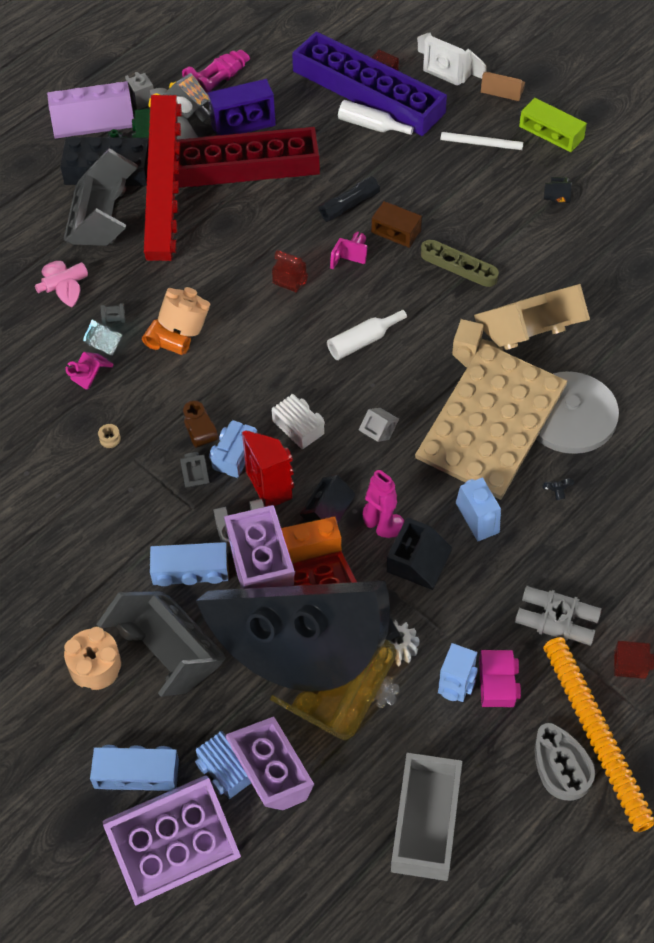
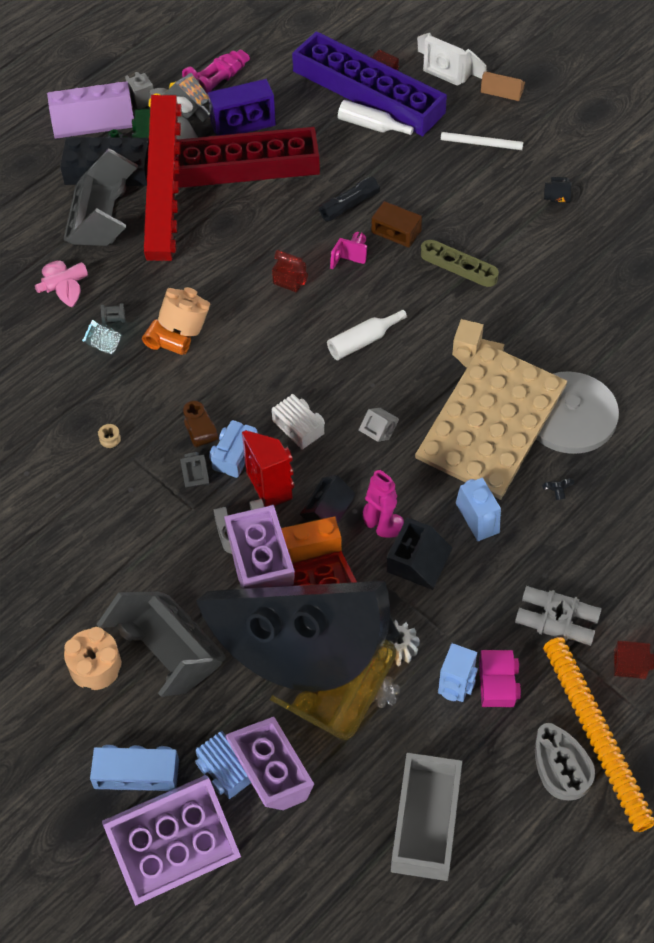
dark pink bracket [66,352,114,389] -> none
light blue brick [150,542,229,586] -> none
tan windscreen [474,284,590,350] -> none
lime brick [519,98,587,152] -> none

